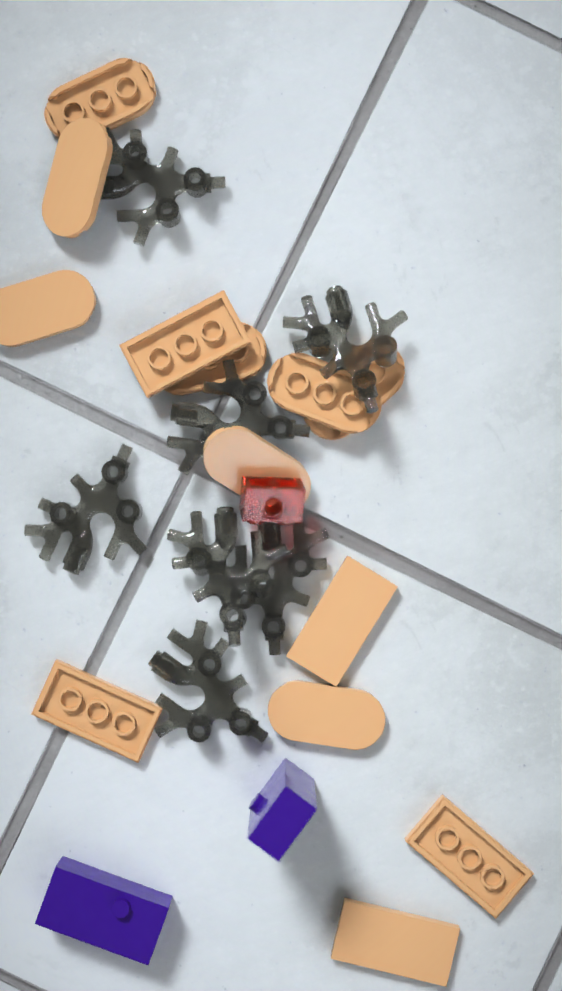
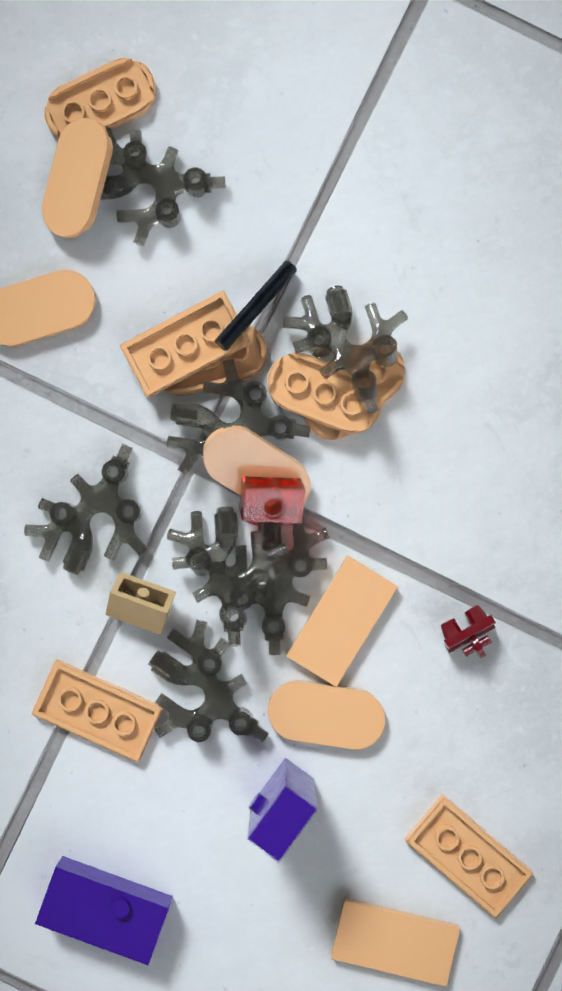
none -> tan brick [105,572,176,635]
none -> black axle [215,260,297,351]
none -> dark red hips [441,605,496,659]

